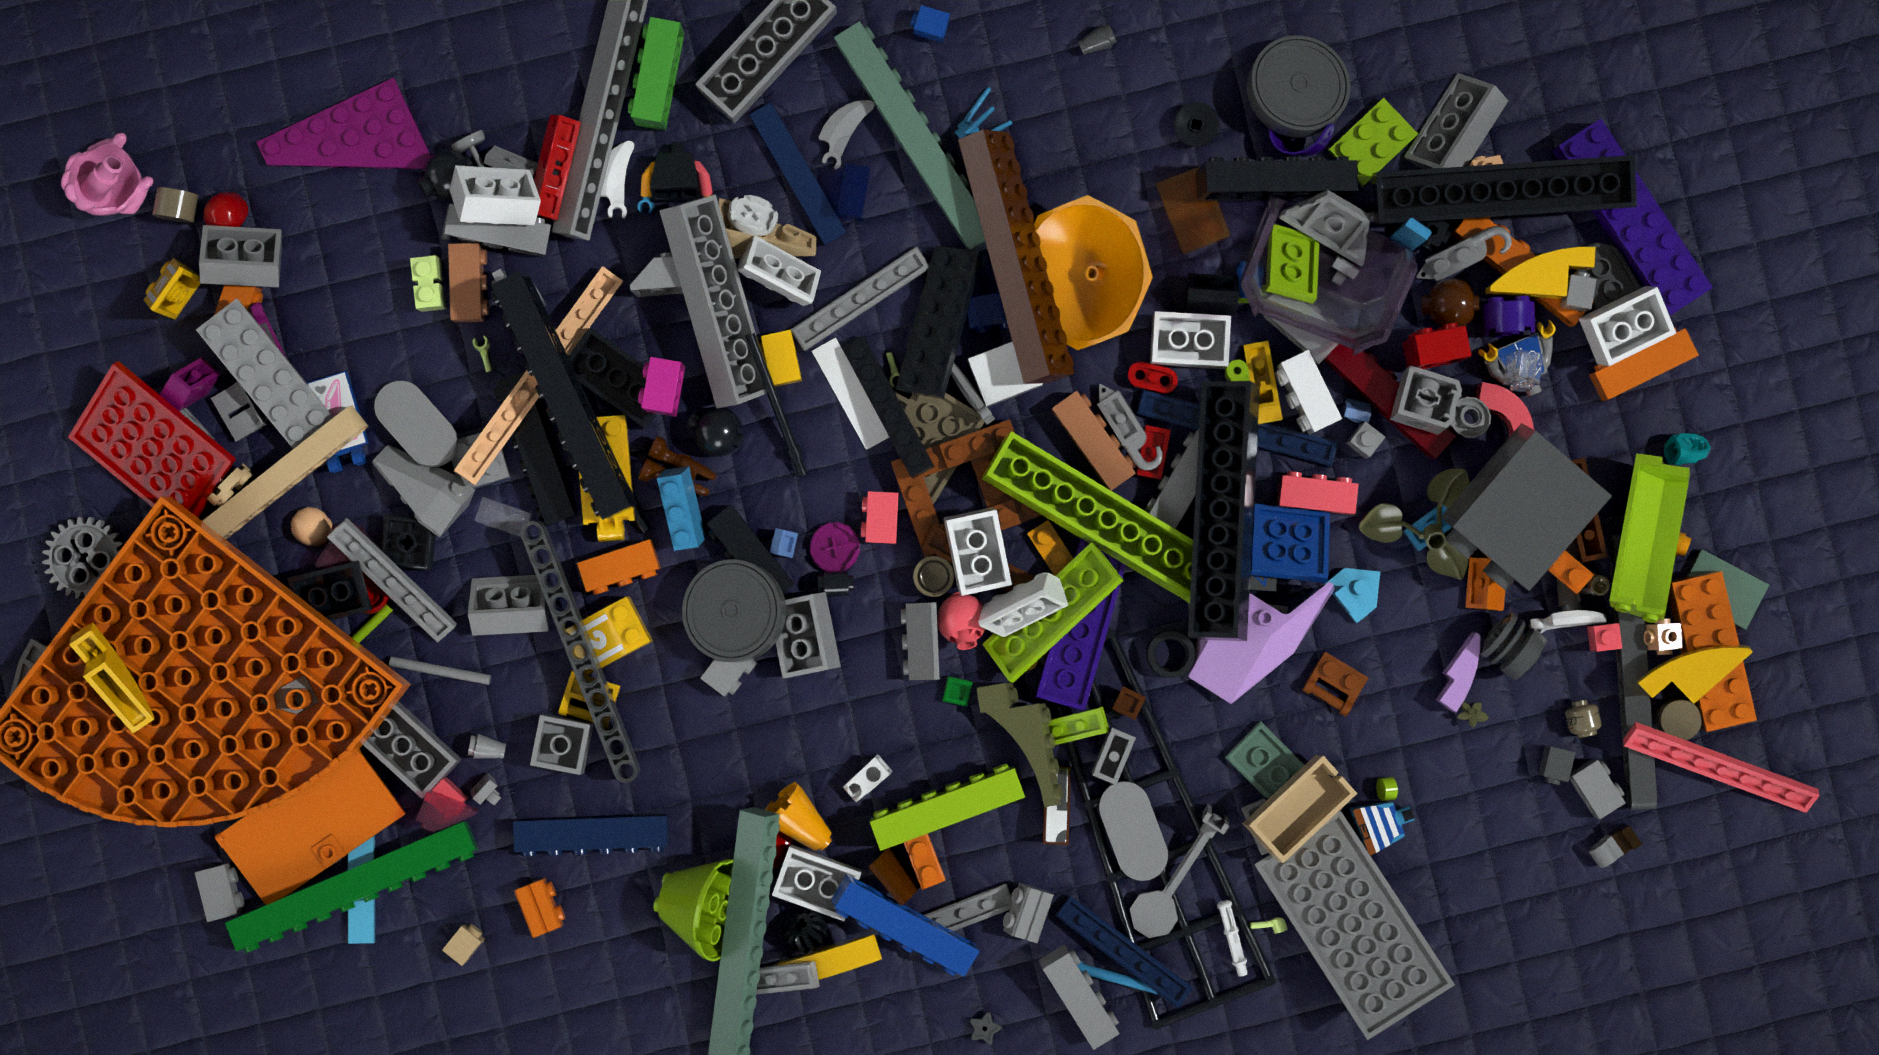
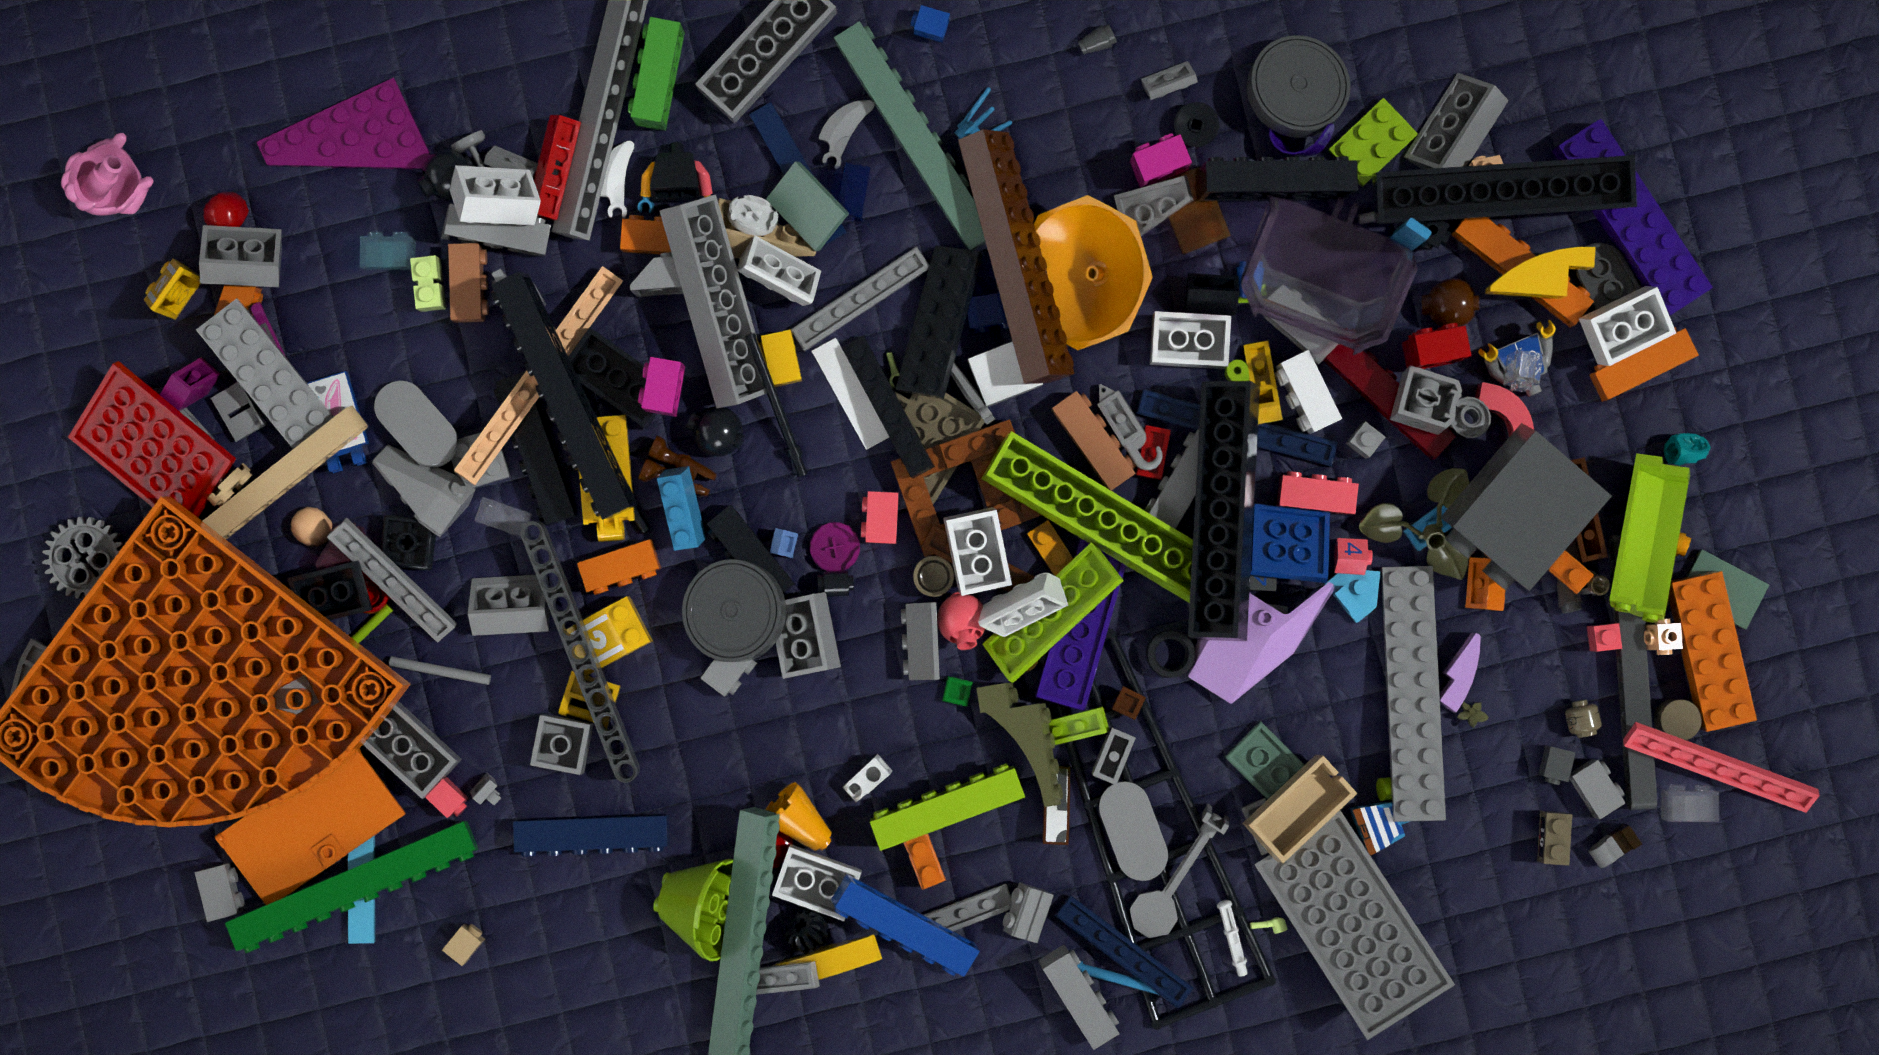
yellow slope [69,622,155,733] -> none
dark tan piece [152,187,198,223] -> none
clear pink slope [416,790,479,832] -> none
light grey cone [467,734,506,759] -> none
yellowish green hand [473,335,492,372] -> none
orange brick [514,878,565,938] -> none
reddish brown slope [868,847,921,906] -> none
dark grey plate [970,1012,1002,1045] -> none
red plate [1127,362,1178,394] -> none
lime plate [1266,224,1319,304] -> none
light grey wing [1279,190,1371,267] -> none
dark orange plate [1302,652,1368,717] -> none
light grey tile [1332,256,1359,286] -> none
medium blue plate [1343,398,1371,422] -> none
light grey plate [1416,226,1512,282] -> none
dark grey wheel [1479,612,1547,680] -> none
dark purple brick [1483,296,1536,338] -> none
white piece [1529,610,1608,633] -> none
light grey brick [1561,272,1597,312] -> none
yellow slope [1638,645,1753,704] -> none
none -> clear light blue brick [360,232,416,270]
none -> orange brick [620,215,671,255]
none -> sand green tile [766,162,849,251]
none -> light grey wing [1114,176,1193,236]
none -> dark pink brick [1130,133,1192,188]
none -> light grey plate [1141,61,1198,100]
none -> coral brick [1333,538,1373,575]
none -> light grey plate [1381,566,1446,822]
none -> dark tan brick [1537,811,1572,866]
none -> clear brick [1661,785,1719,822]

